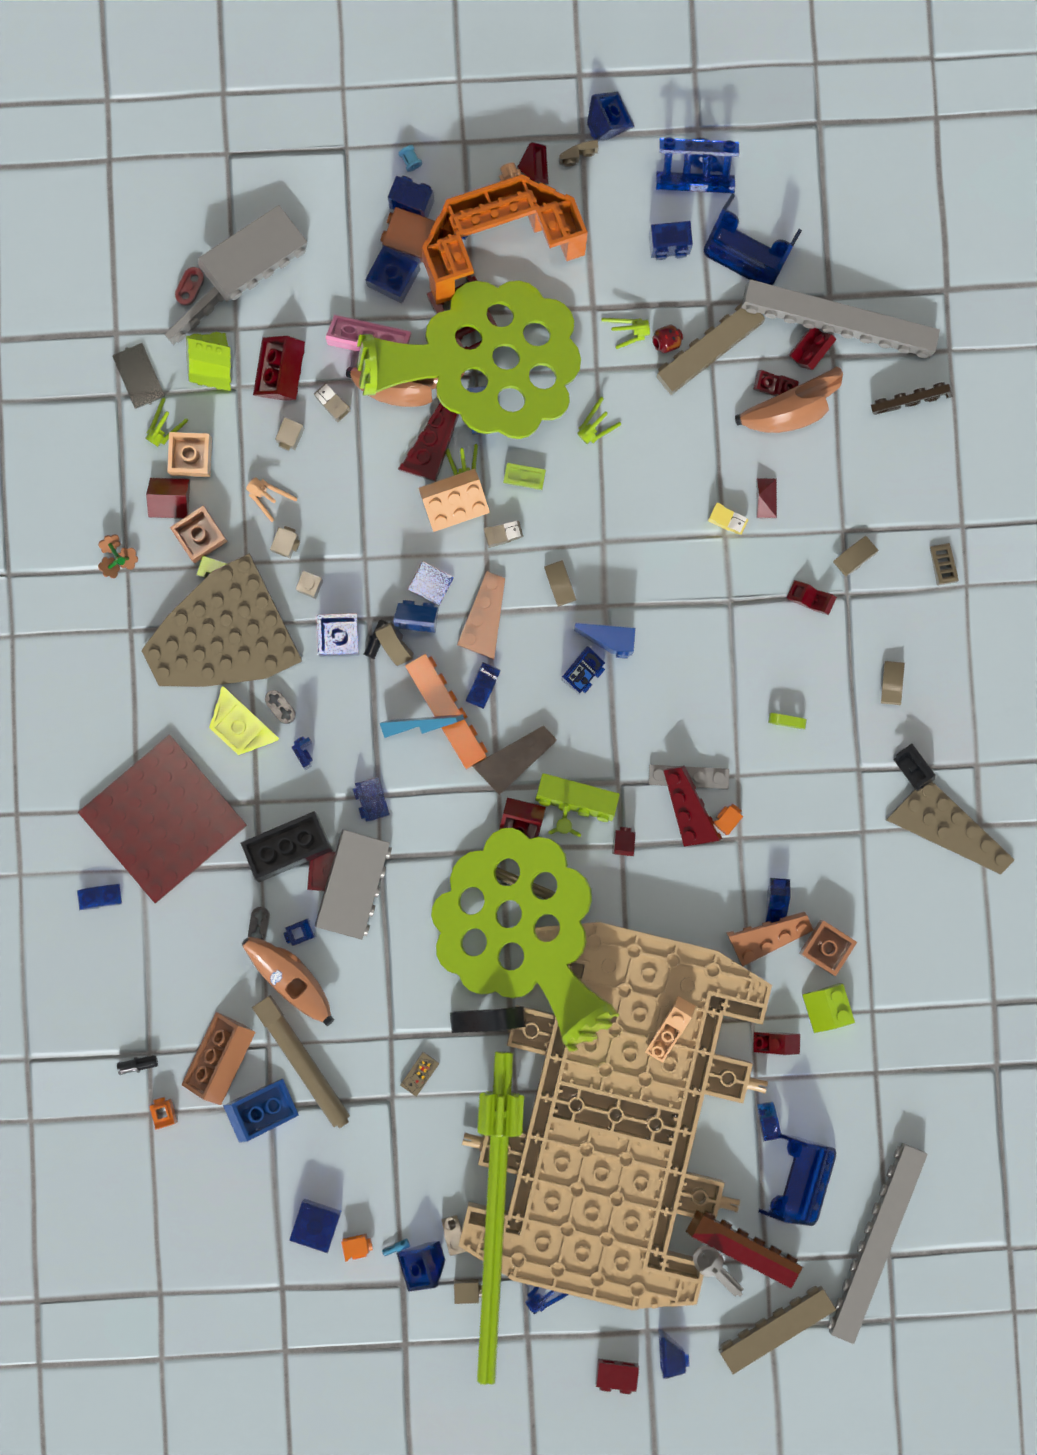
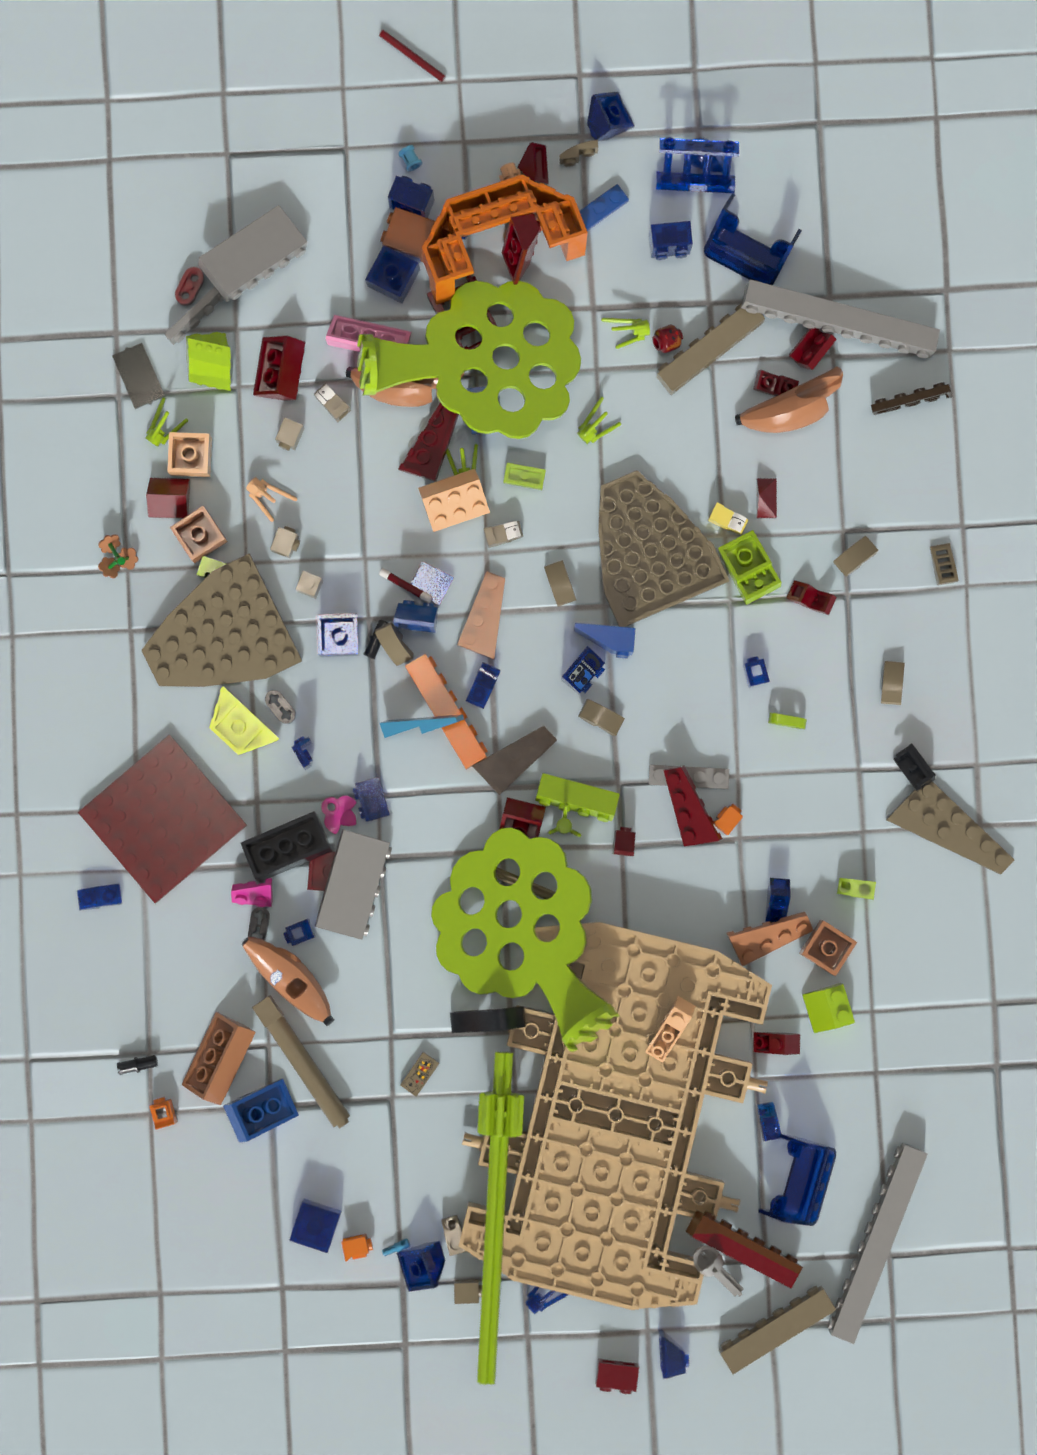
none -> dark pink wing [231,878,273,907]
none -> dark pink plate [321,796,357,834]
none -> dark red bar [379,30,446,82]
none -> dark red bar [379,568,433,603]
none -> dark red slope [501,213,541,285]
none -> dark tan slope [578,699,625,736]
none -> blue plate [579,184,629,231]
none -> dark tan wing [598,470,729,627]
none -> lime slope [718,530,781,605]
none -> clear blue window [743,656,770,688]
none -> lime leg [837,878,876,900]

